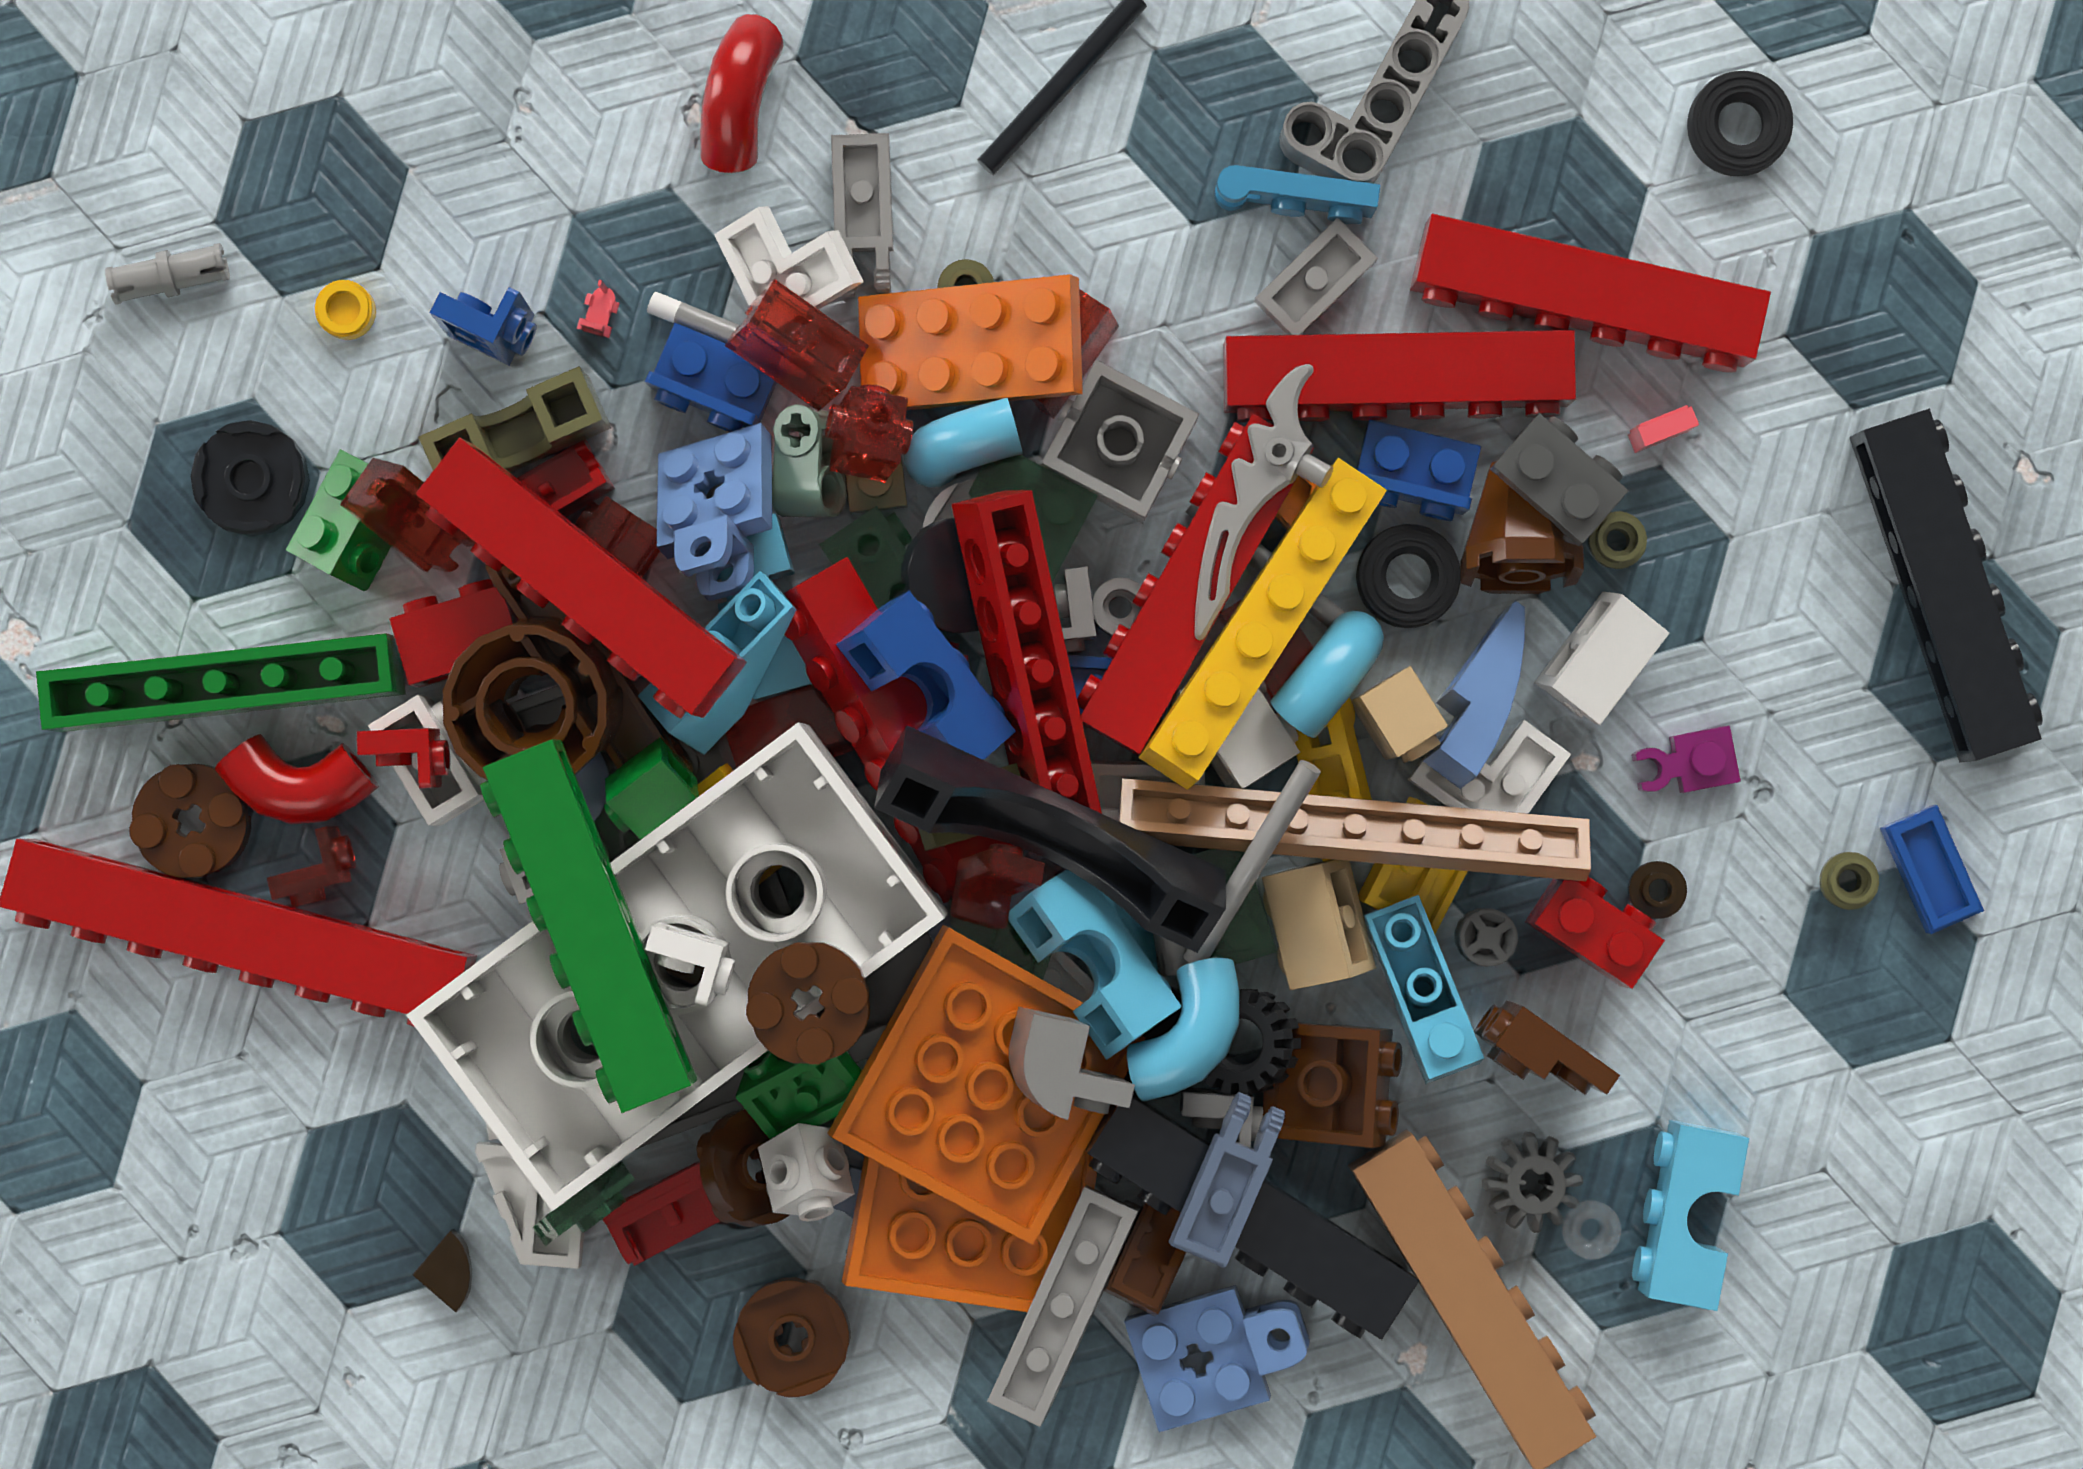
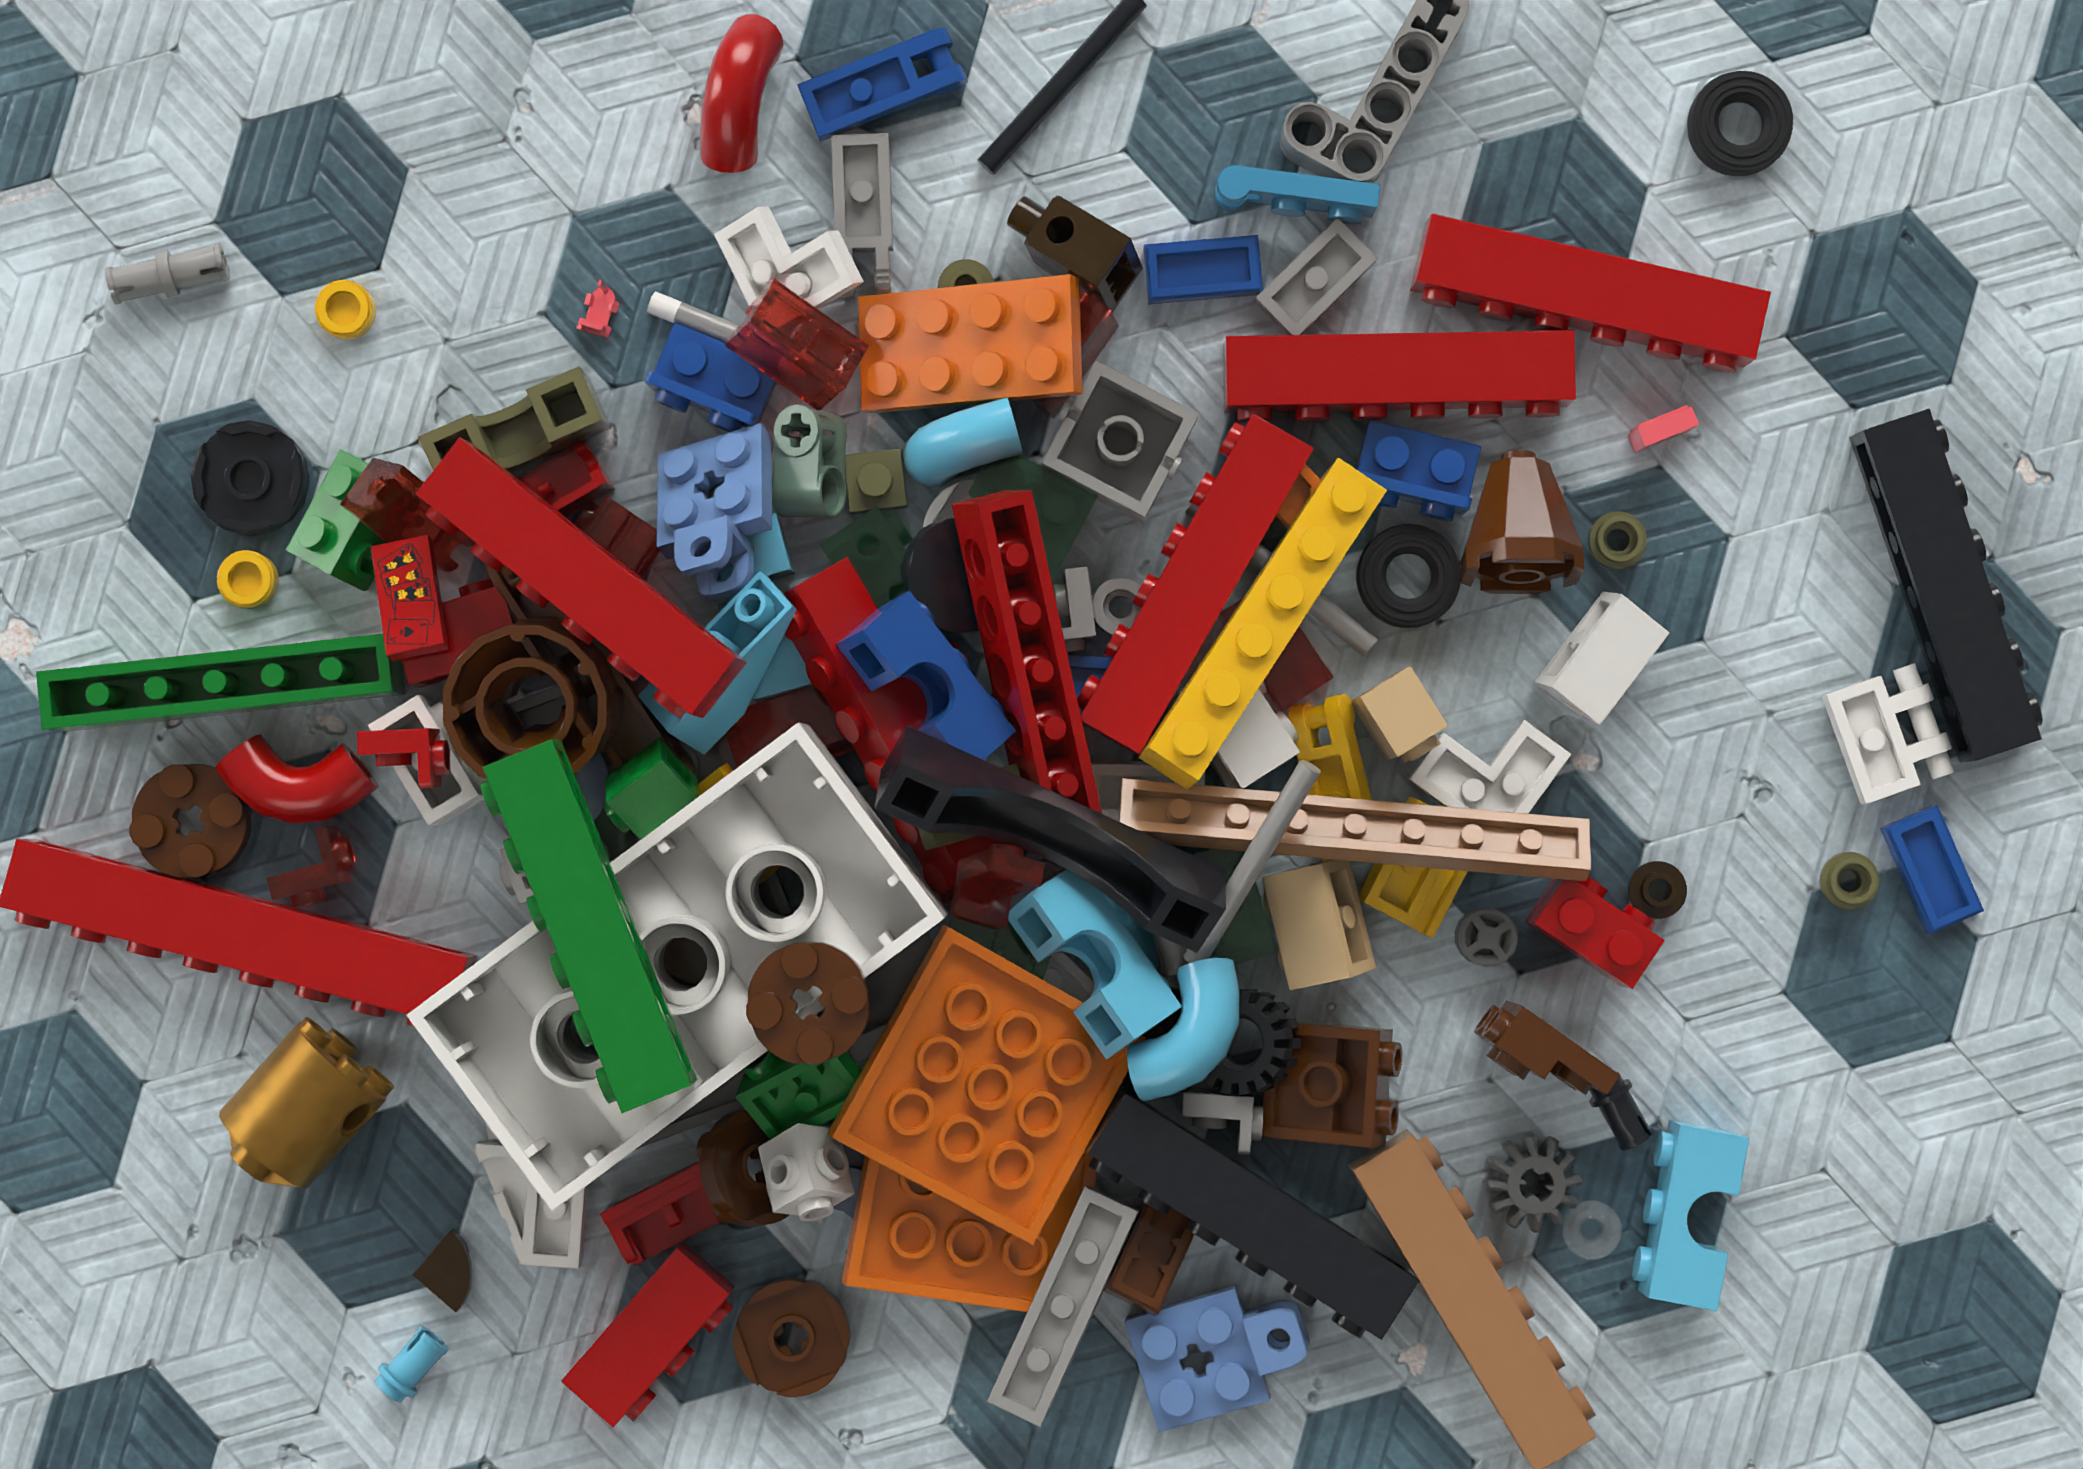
blue bracket [429,287,537,366] -> none
clear green wing [532,1161,635,1246] -> none
white bracket [645,922,736,1006] -> none
clear red brick [825,384,913,483] -> none
light grey brick [1009,1006,1135,1120] -> none
sand blue hinge [1169,1092,1285,1268] -> none
light grey piece [1194,364,1333,640] -> none
medium azure cylinder [1270,611,1384,738] -> none
medium azure slope [1364,895,1484,1085] -> none
medium blue slope [1423,600,1525,789] -> none
dark grey bracket [1490,413,1629,546] -> none
magenta plate [1632,725,1741,793] -> none
none -> yellow tile [217,550,279,609]
none -> pearl gold cylinder [219,1017,394,1188]
none -> red tile [371,534,449,661]
none -> medium azure pin [375,1326,449,1403]
none -> red brick [561,1241,735,1428]
none -> blue plate [797,27,968,142]
none -> dark brown torso [1007,195,1143,315]
none -> blue tile [1143,235,1263,305]
none -> black pin [1589,1072,1654,1151]
none -> white plate [1822,663,1954,804]

